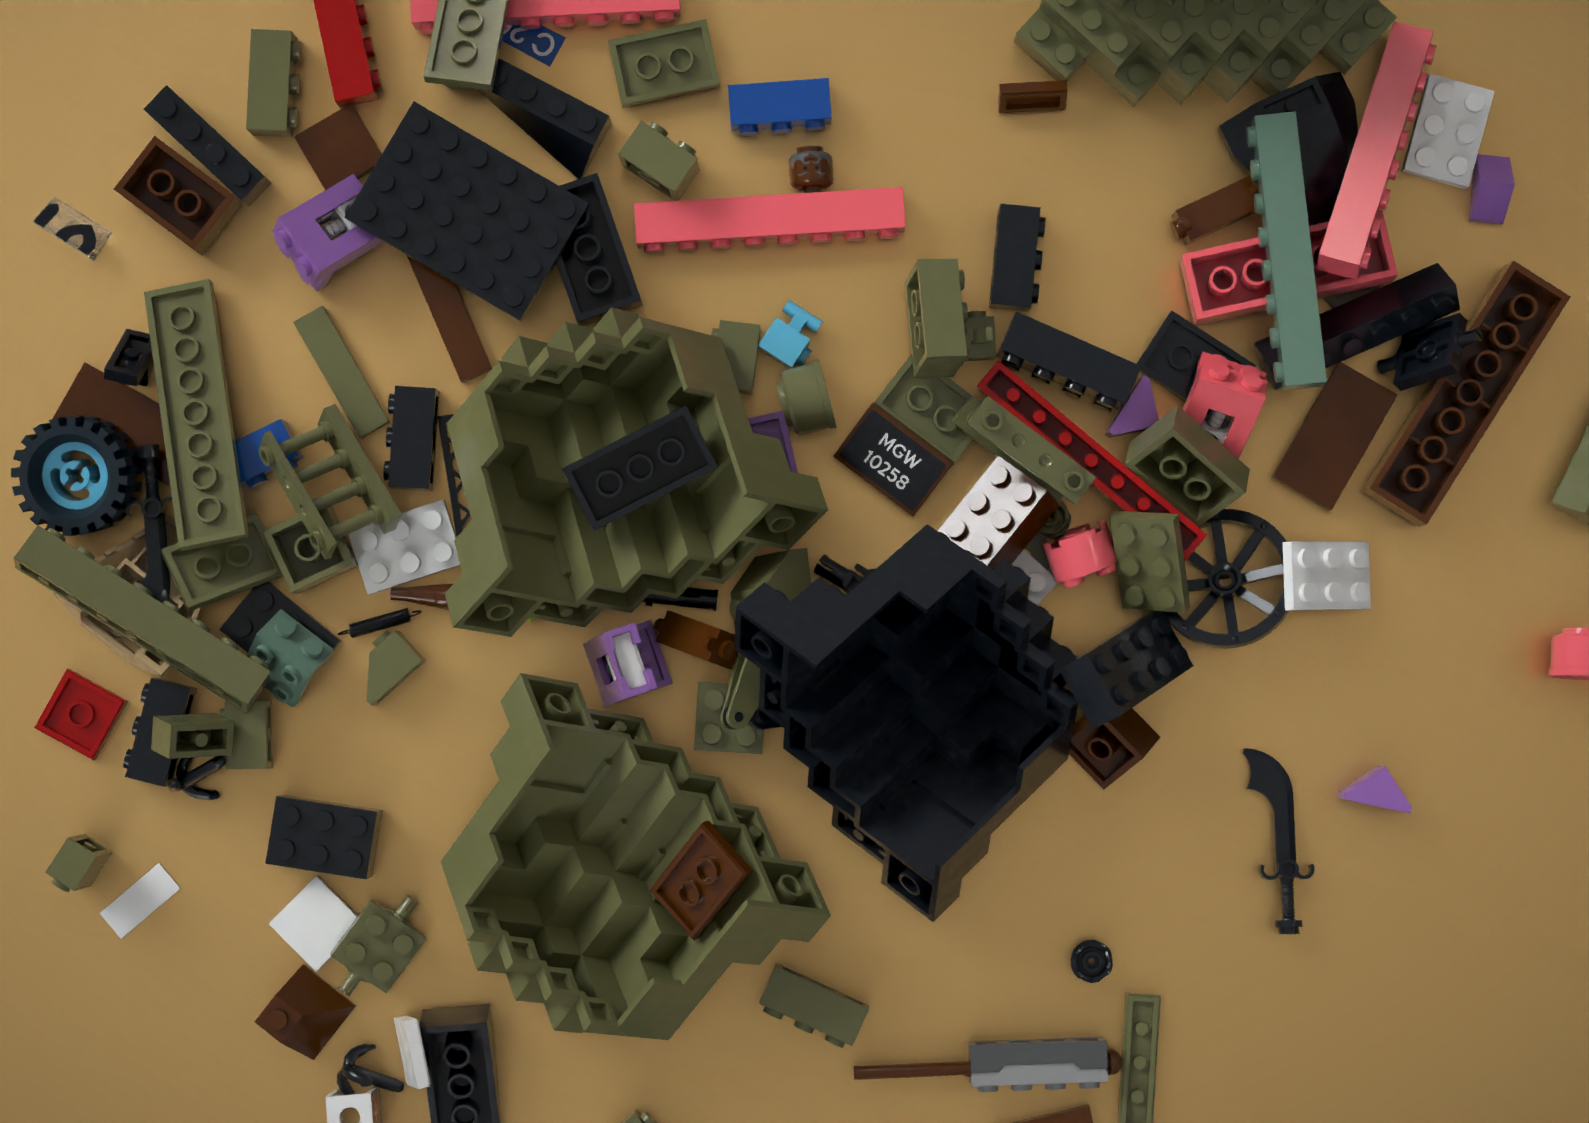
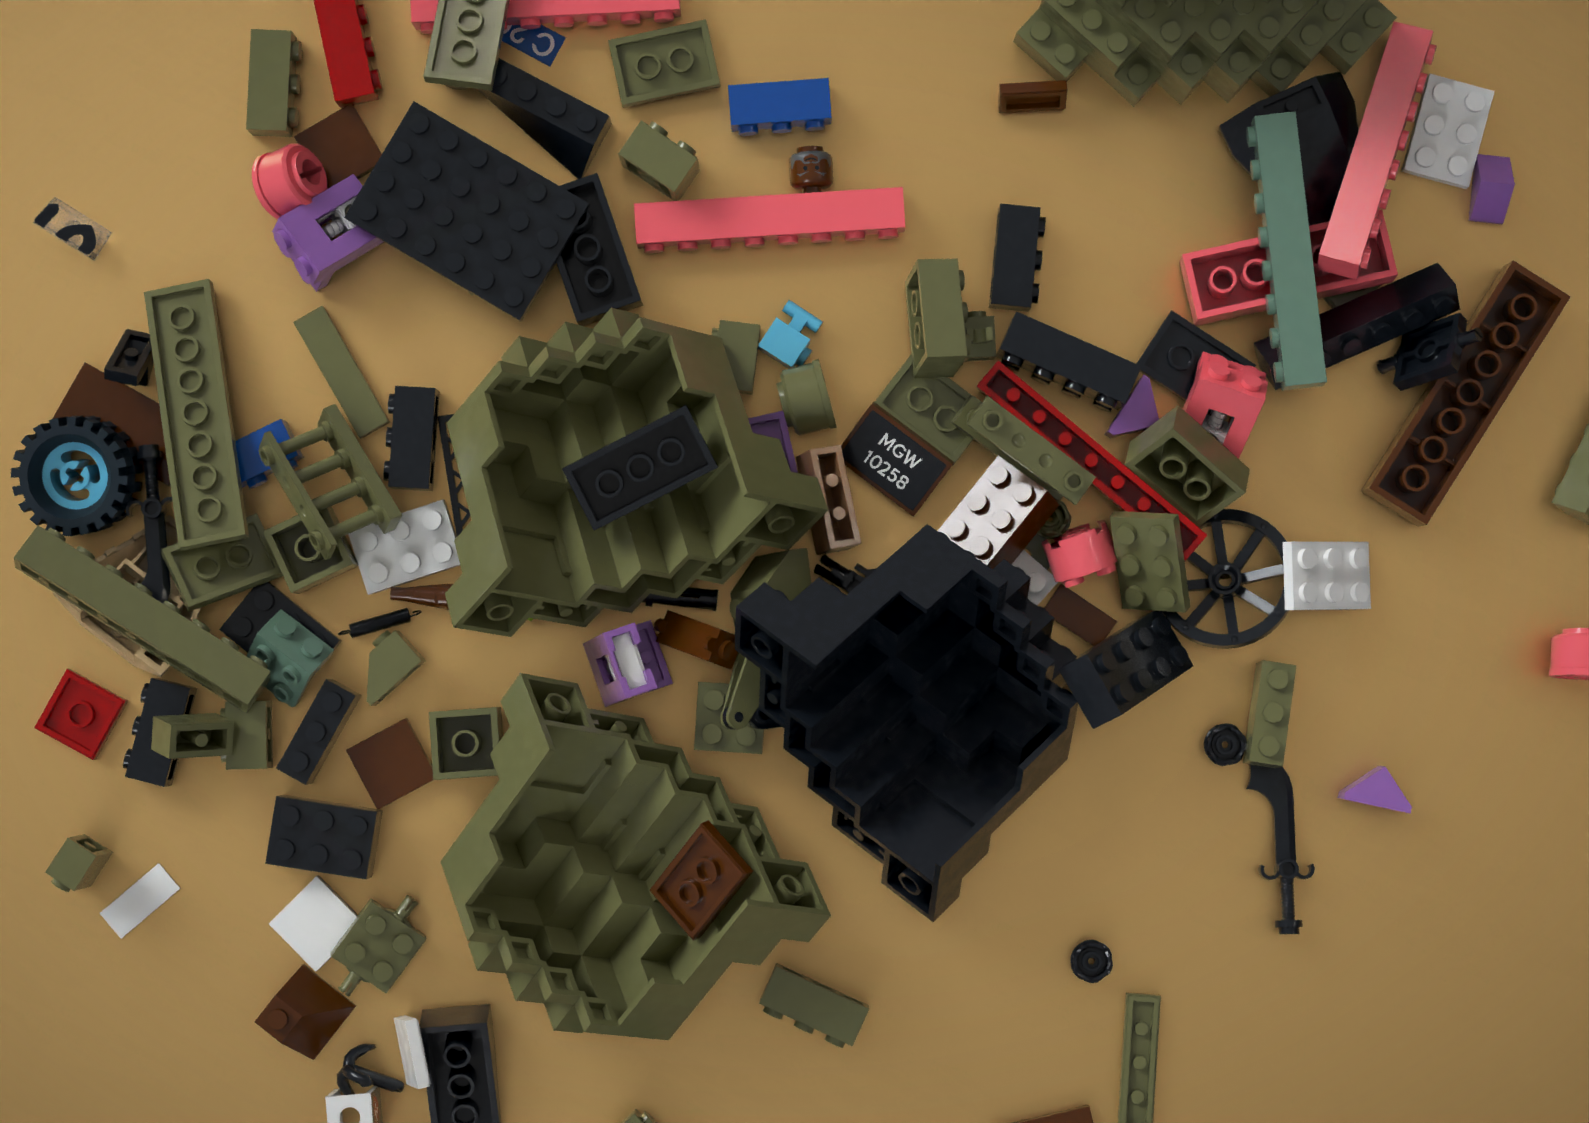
reddish brown brick [114,136,242,256] -> none
black brick [144,85,271,207] -> none
black piece [168,756,227,800] -> none
reddish brown tile [407,255,492,383] -> none
piece [854,1037,1123,1092] -> none
reddish brown slope [1069,708,1160,789] -> none
reddish brown brick [1170,176,1259,245] -> none
reddish brown tile [1271,362,1398,511] -> none
none -> coral wheel [252,144,328,219]
none -> black brick [276,679,362,785]
none -> reddish brown tile [346,718,433,810]
none -> olive brick [429,707,503,780]
none -> medium nougat brick [796,445,862,555]
none -> reddish brown tile [1044,584,1117,646]
none -> black plate [1204,724,1247,766]
none -> olive brick [1243,660,1296,768]

